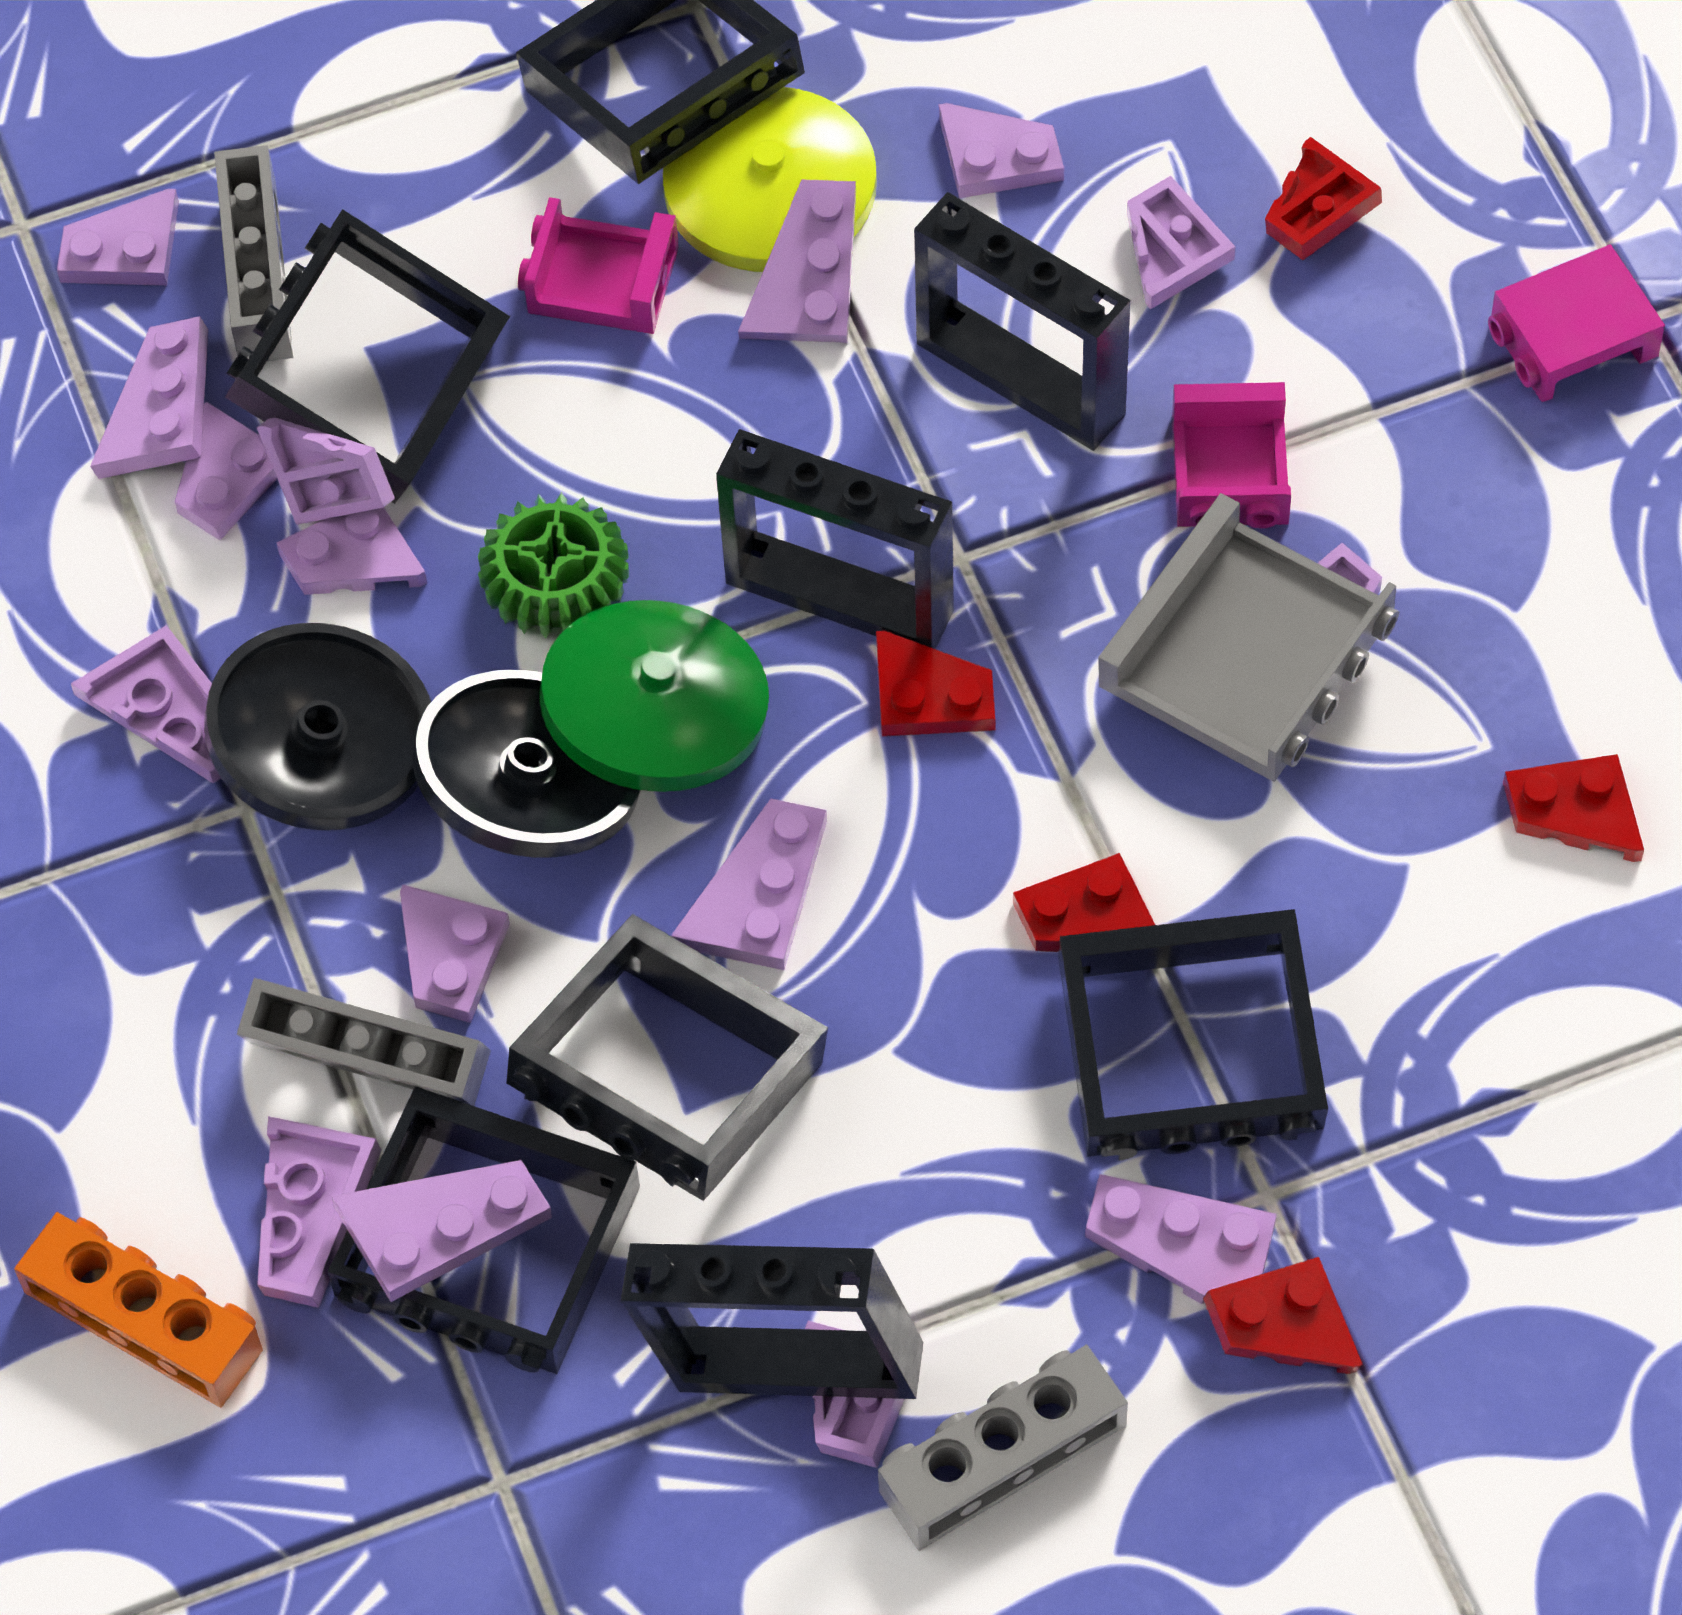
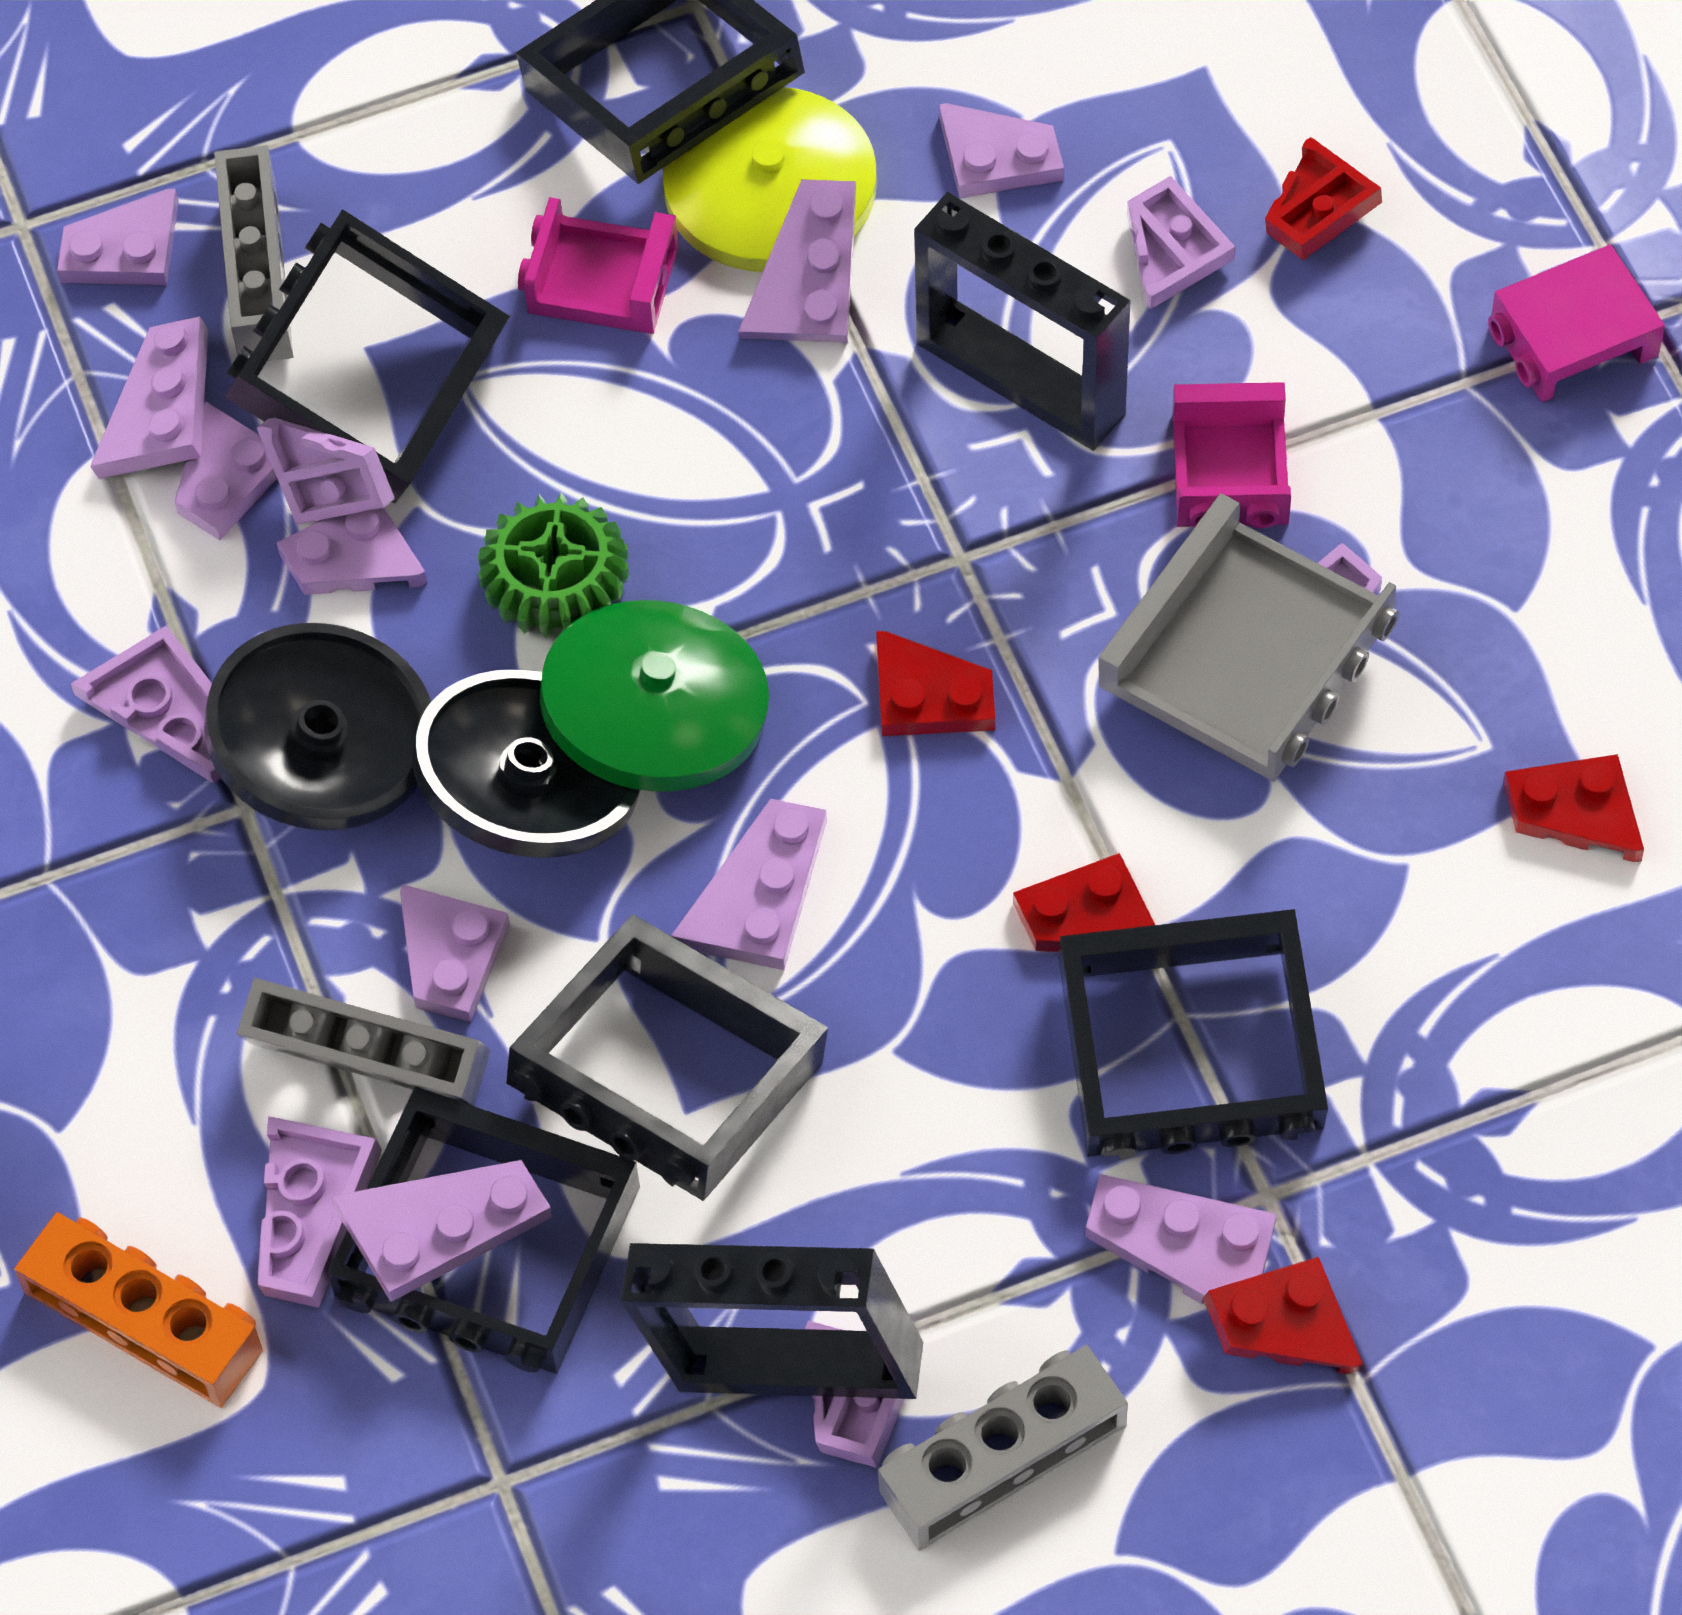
black window [716,429,954,649] -> none

